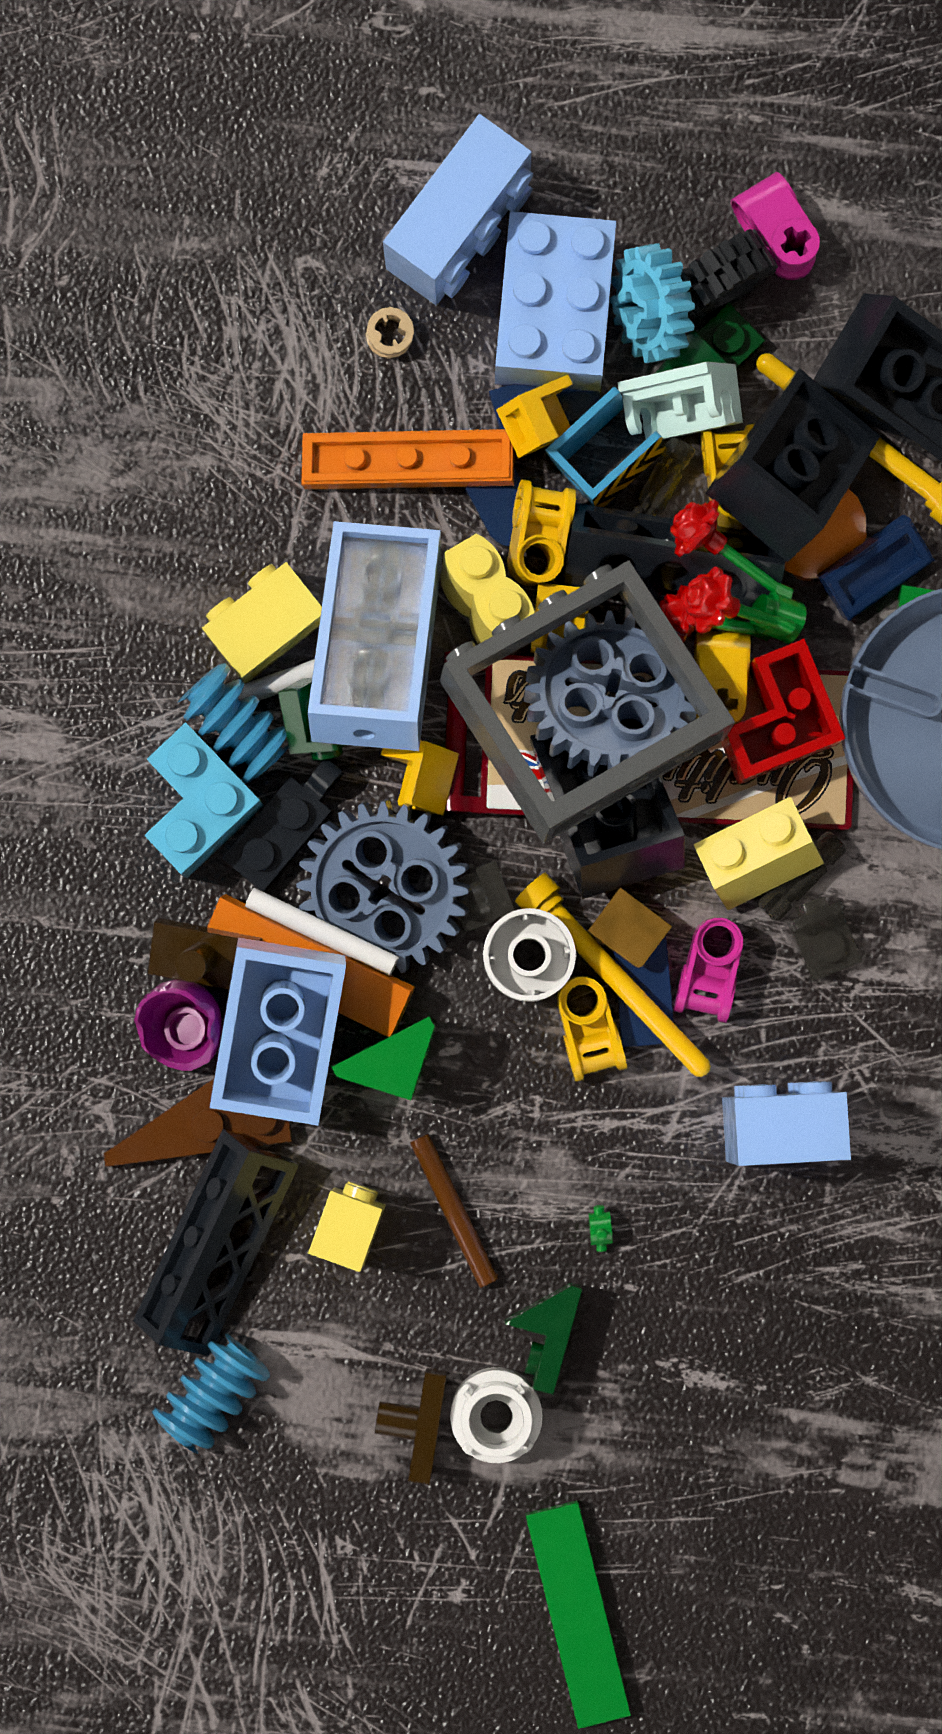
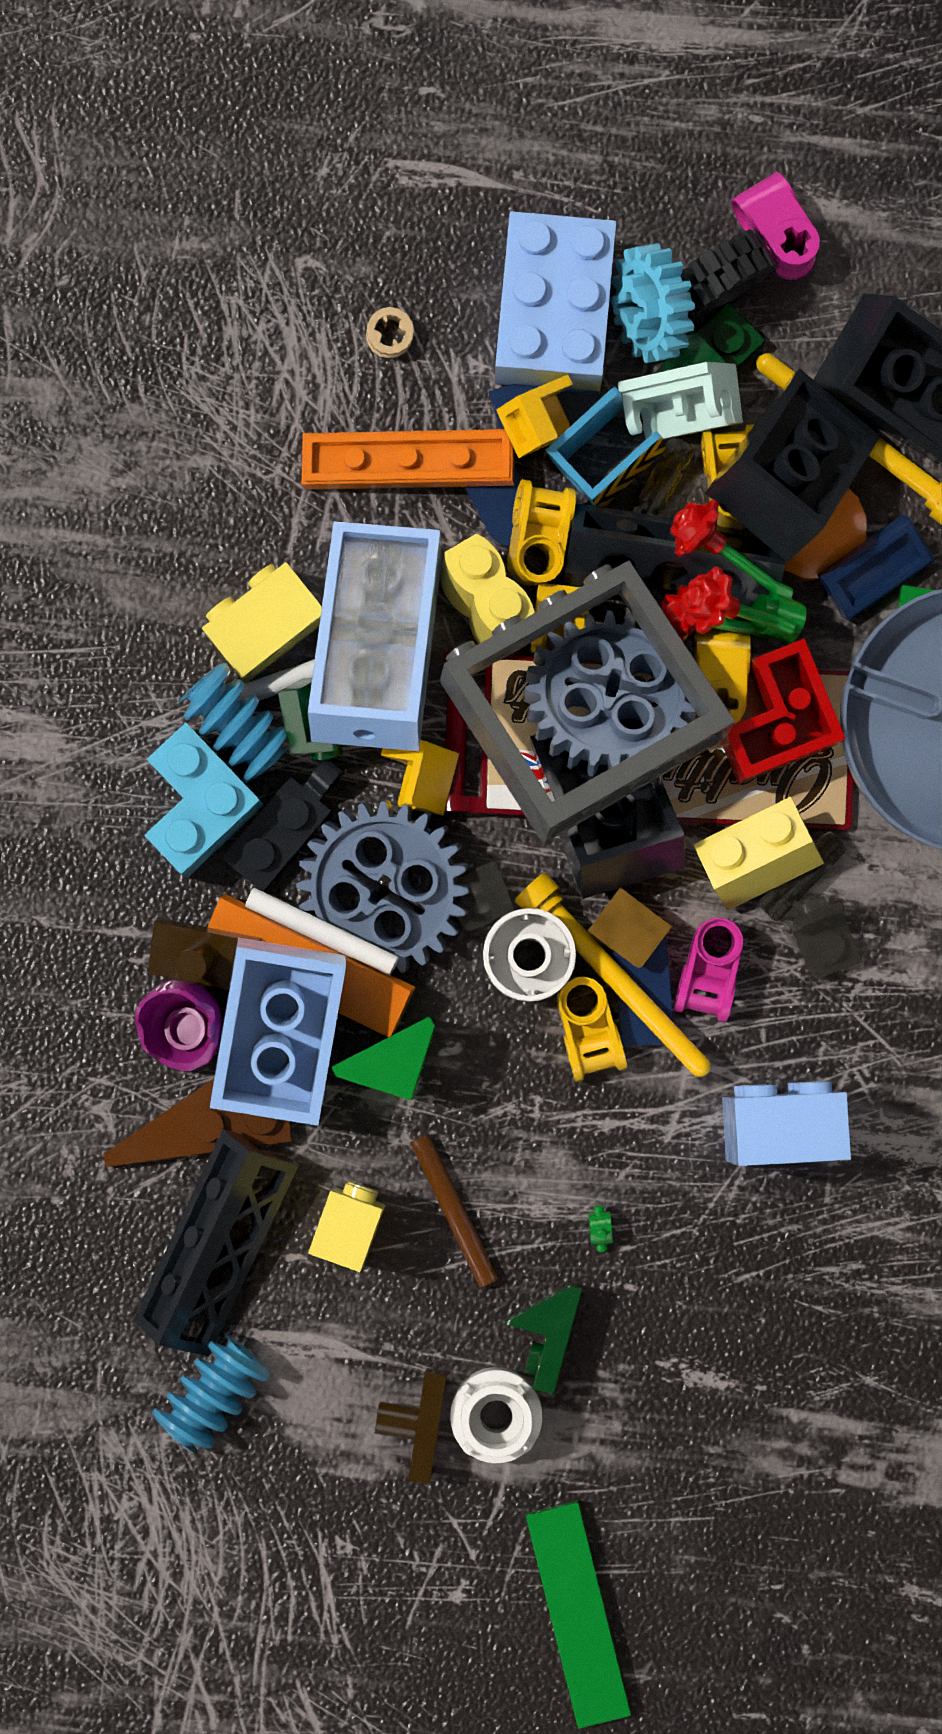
light blue brick [383,113,533,306] -> none

